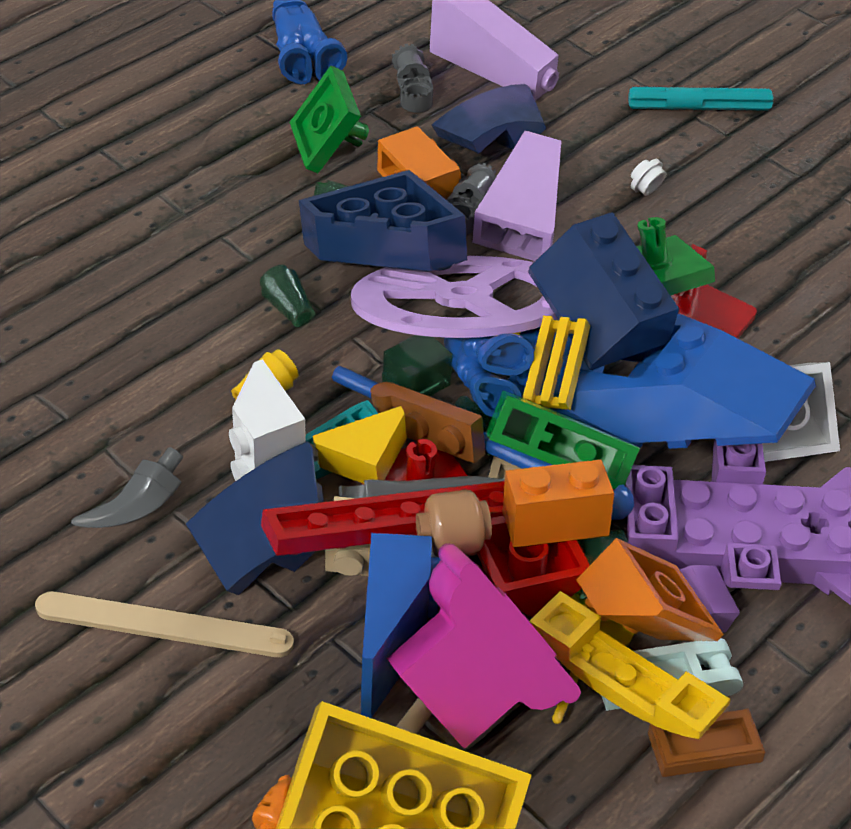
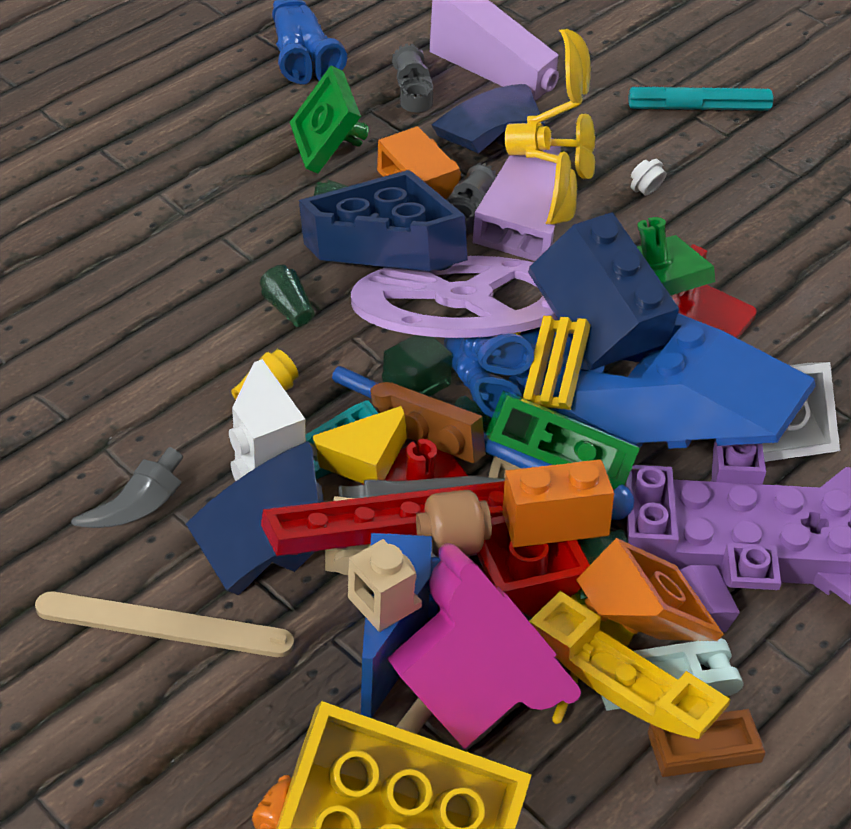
none -> tan brick [348,539,422,632]
none -> yellow plant [505,29,595,225]

